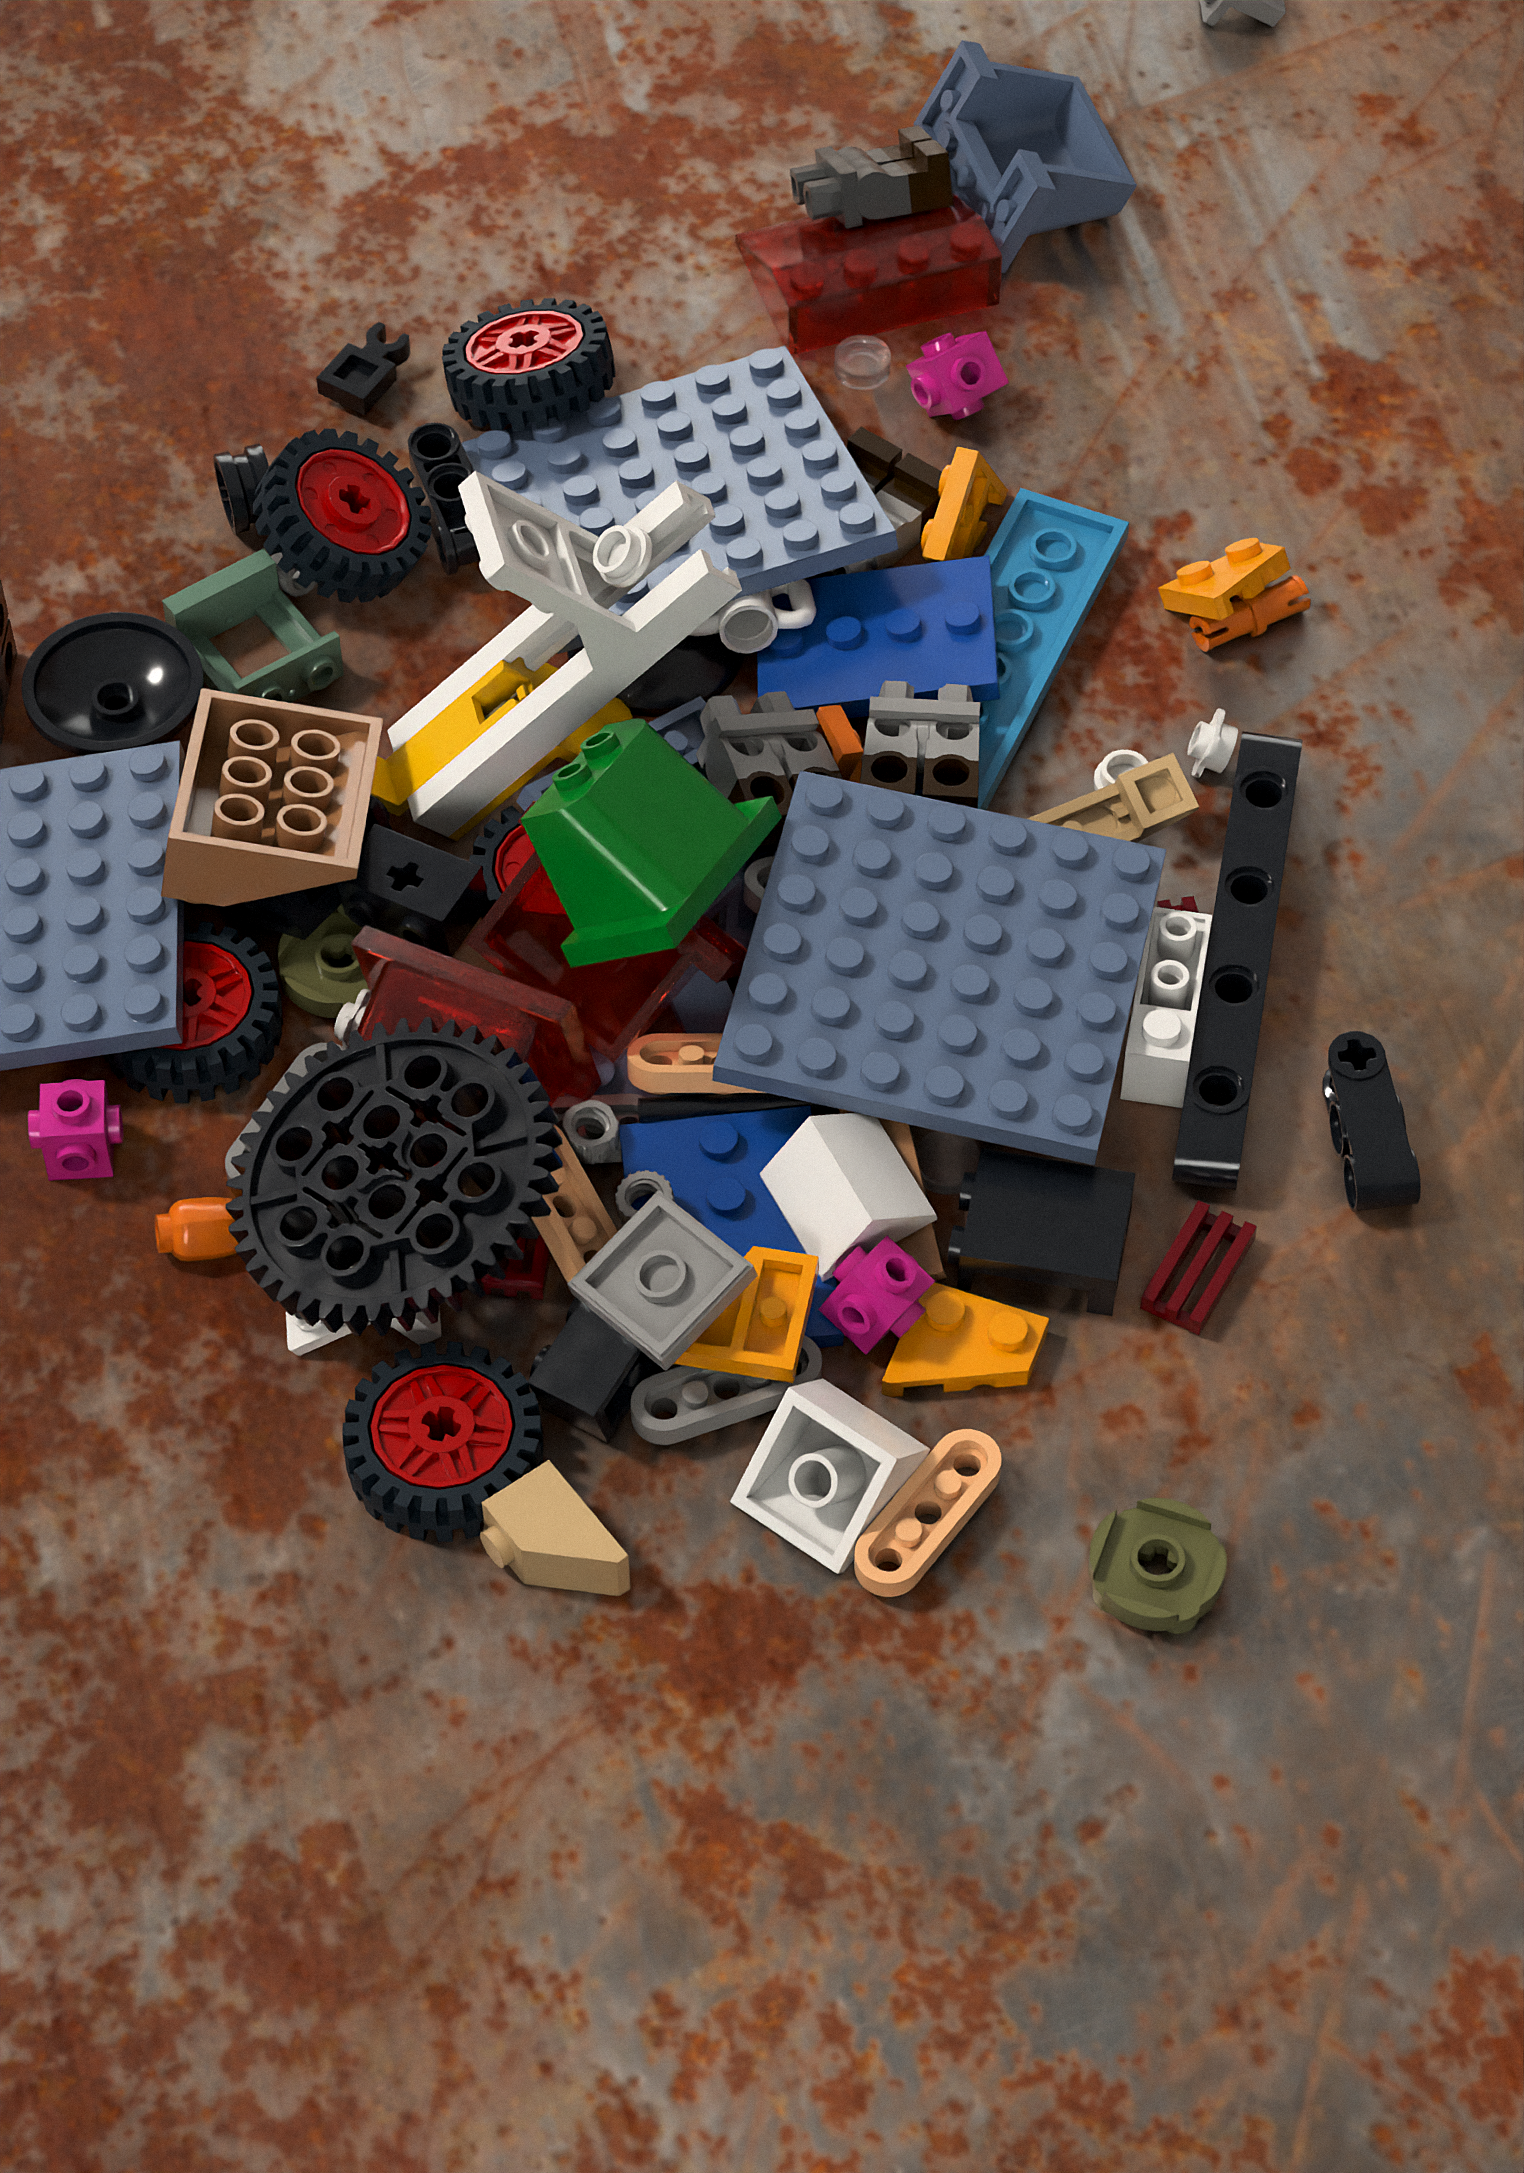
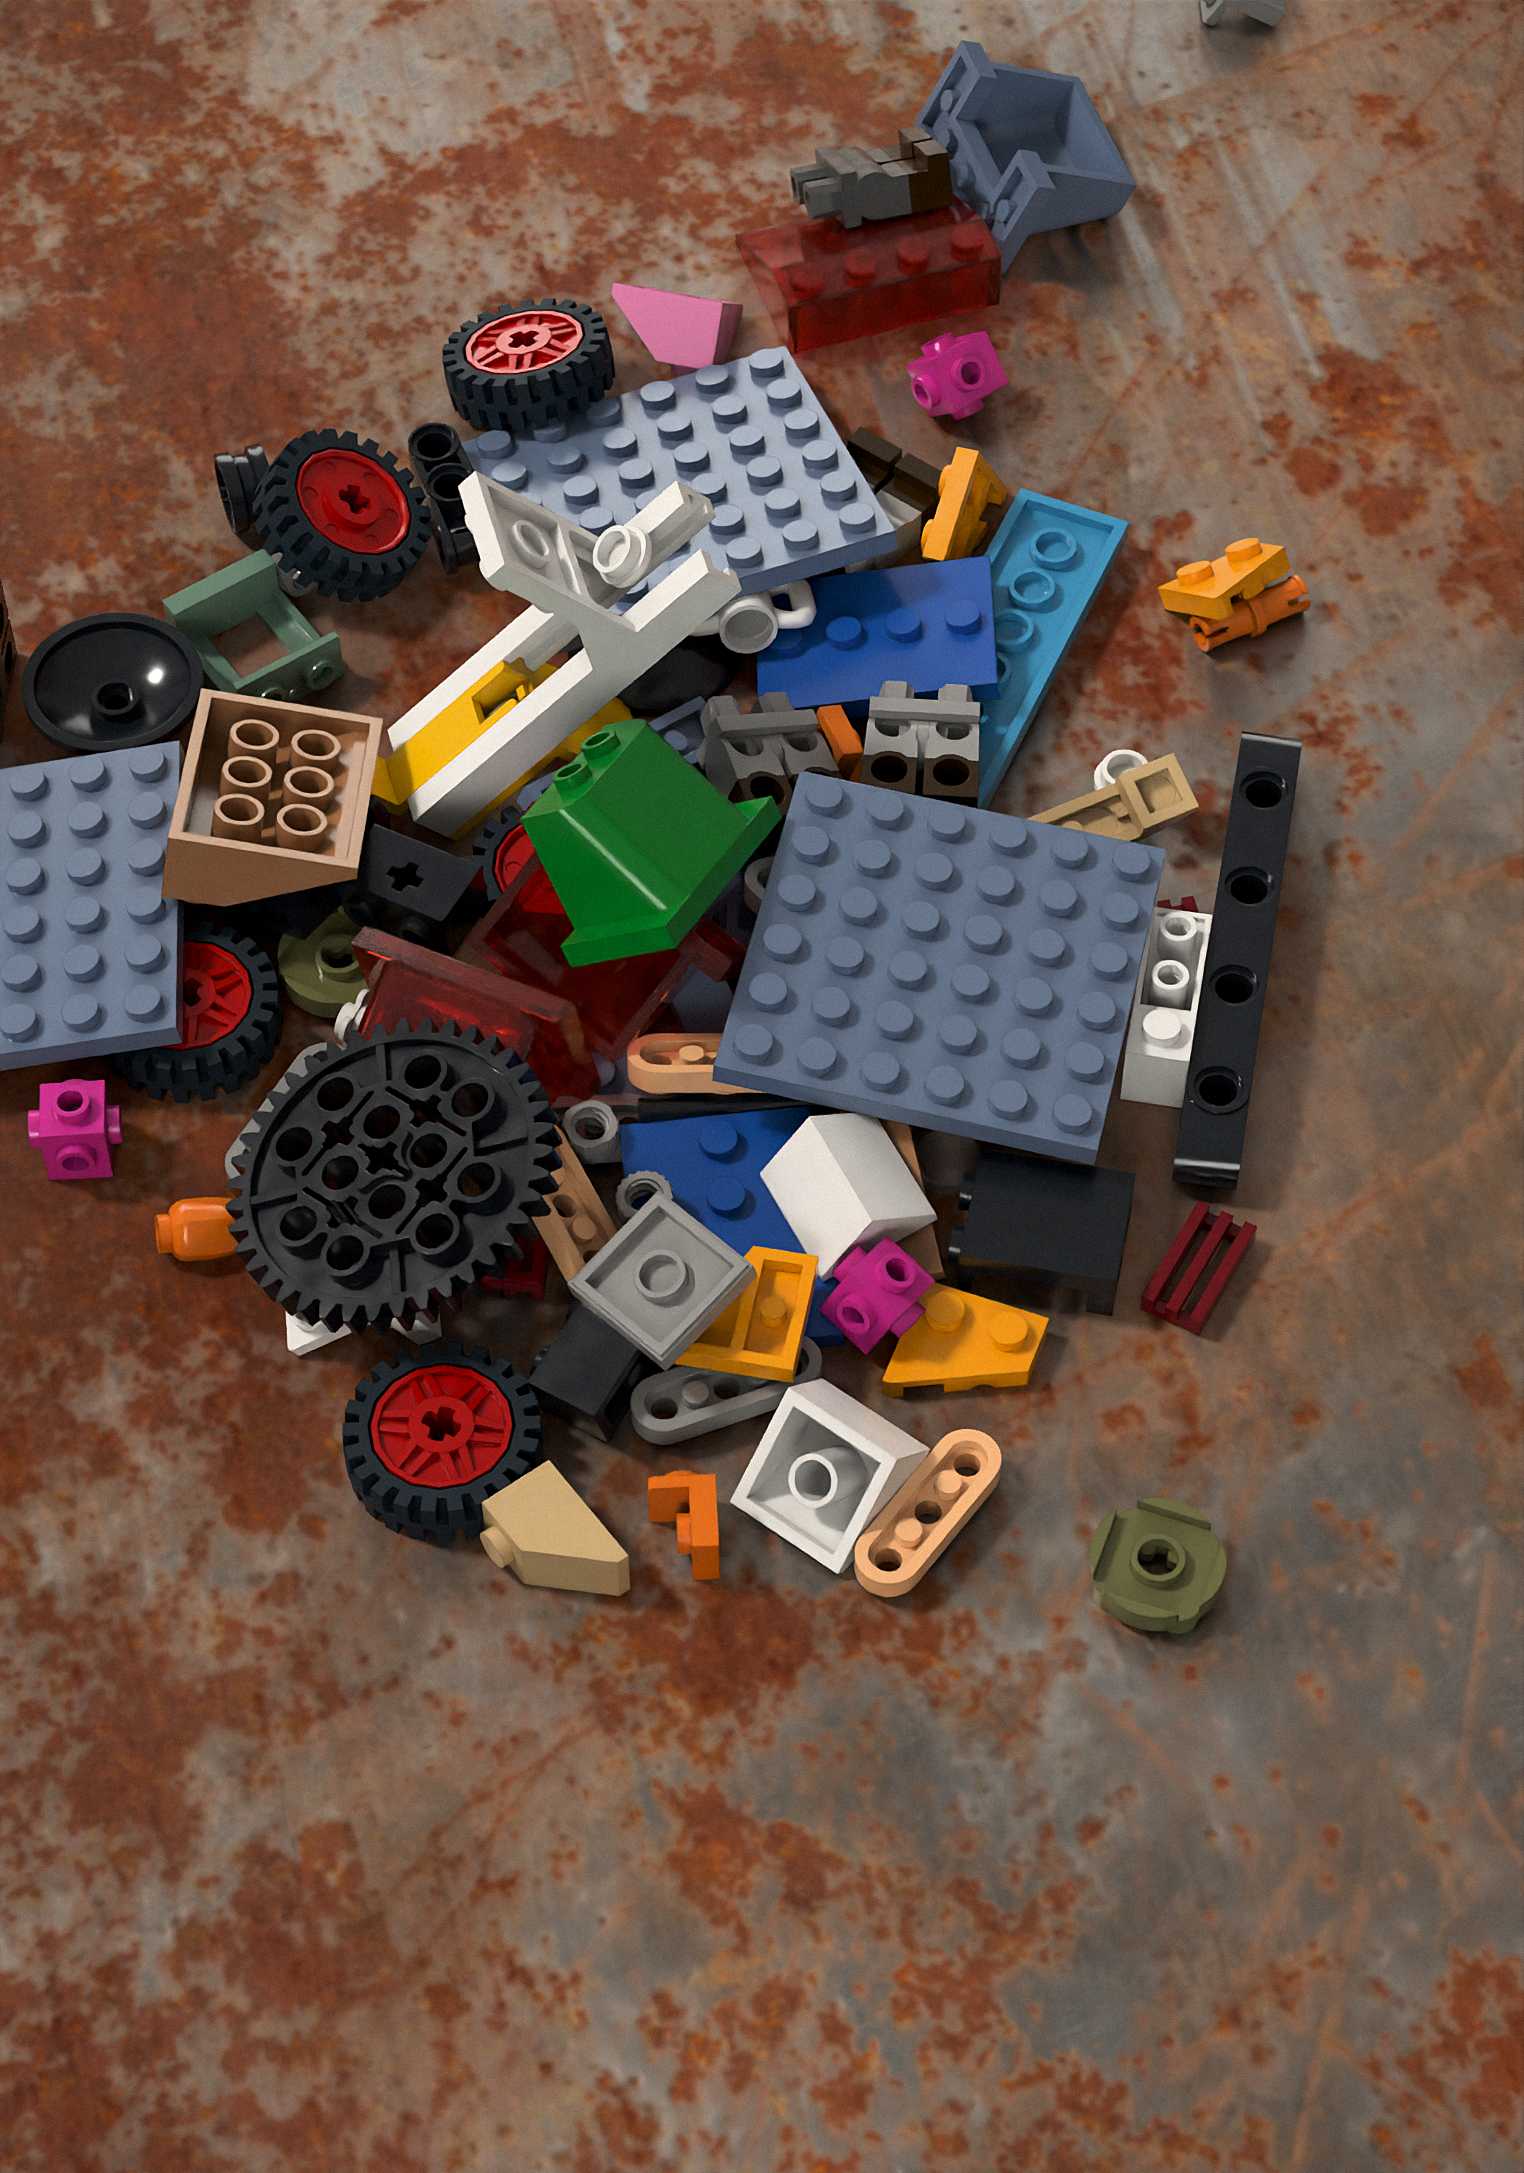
black plate [316,322,411,415] -> none
clear tile [834,335,891,390] -> none
white plate [1187,708,1238,778] -> none
black piece [1322,1031,1421,1212] -> none
none -> bright pink slope [611,283,743,377]
none -> orange bracket [647,1470,720,1580]

